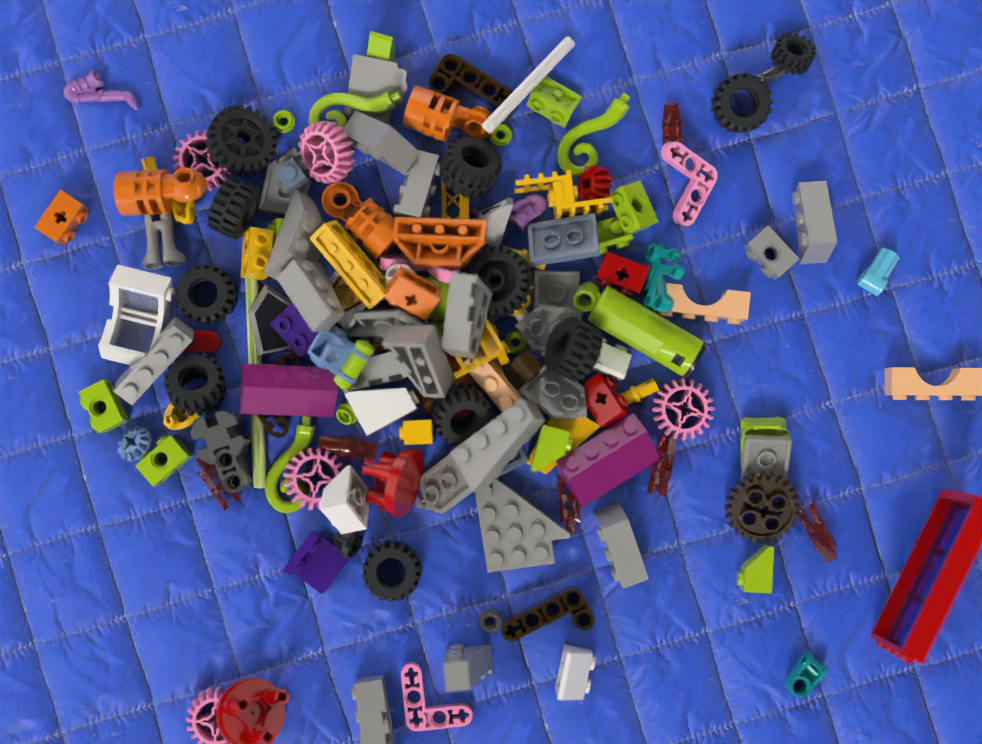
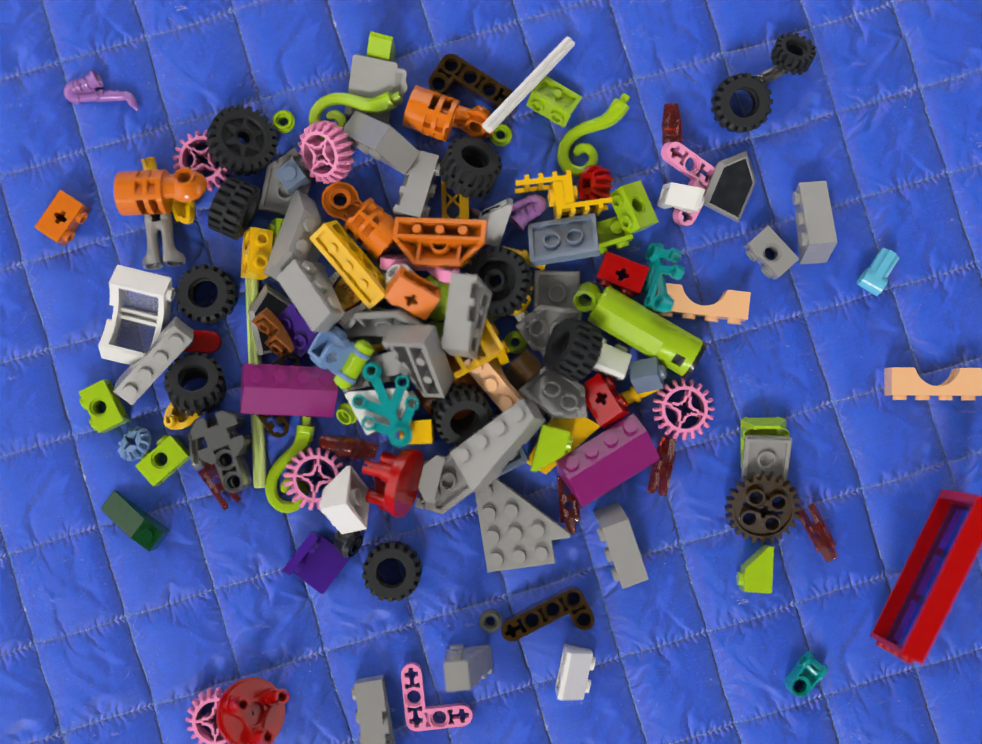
none -> dark green slope [101,490,170,552]
none -> flat silver axle [188,433,205,470]
none -> dark orange slope [252,308,294,358]
none -> teal plant [352,362,420,447]
none -> light grey slope [418,454,445,503]
none -> sand blue brick [630,356,667,394]
none -> white slope [657,182,705,213]
none -> black tile [703,151,756,223]

